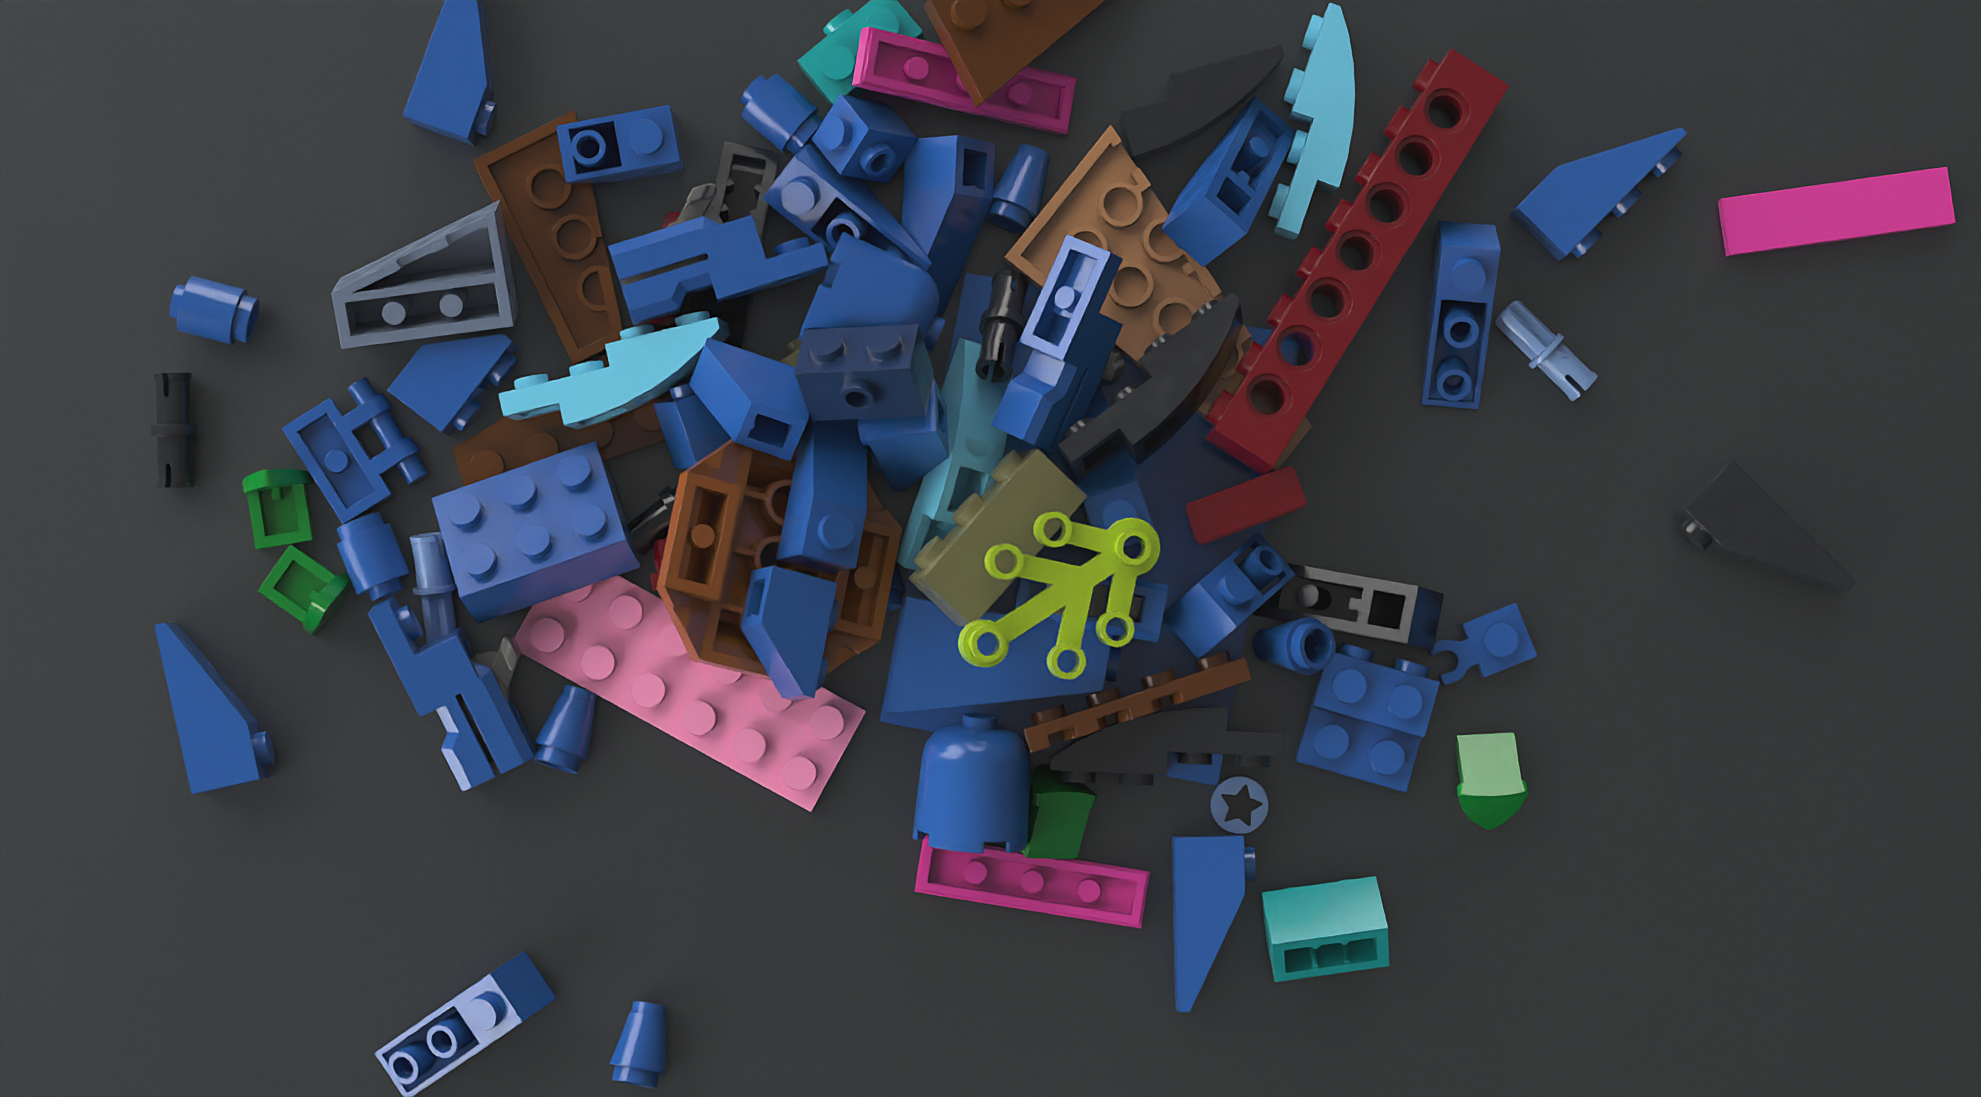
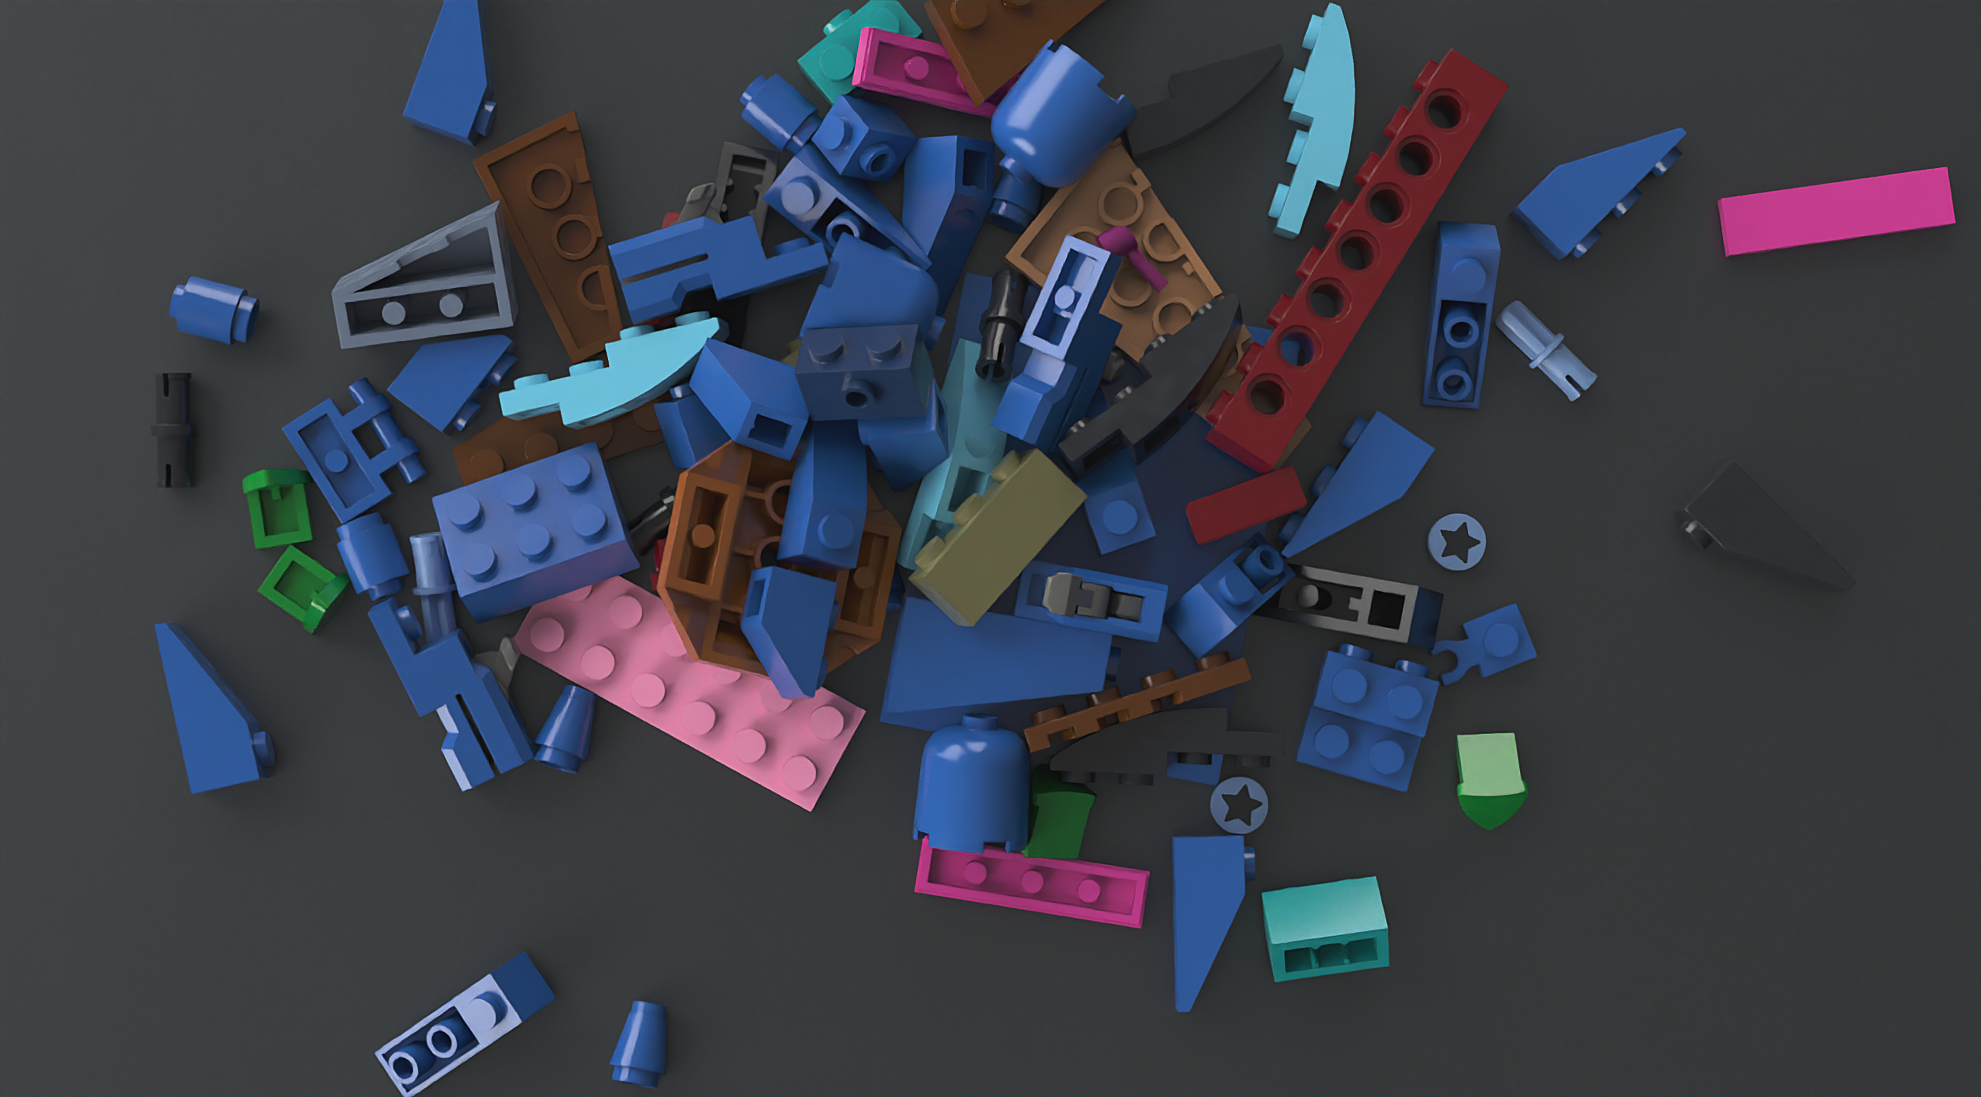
blue slope [556,105,685,184] -> none
lime plant [958,512,1160,679] -> none
blue slope [1161,96,1296,267] -> none
blue cone [1253,617,1336,675] -> none
none -> blue cylinder [991,39,1138,188]
none -> magenta hand [1095,226,1168,292]
none -> blue slope [1276,410,1435,560]
none -> medium blue tile [1427,513,1486,571]

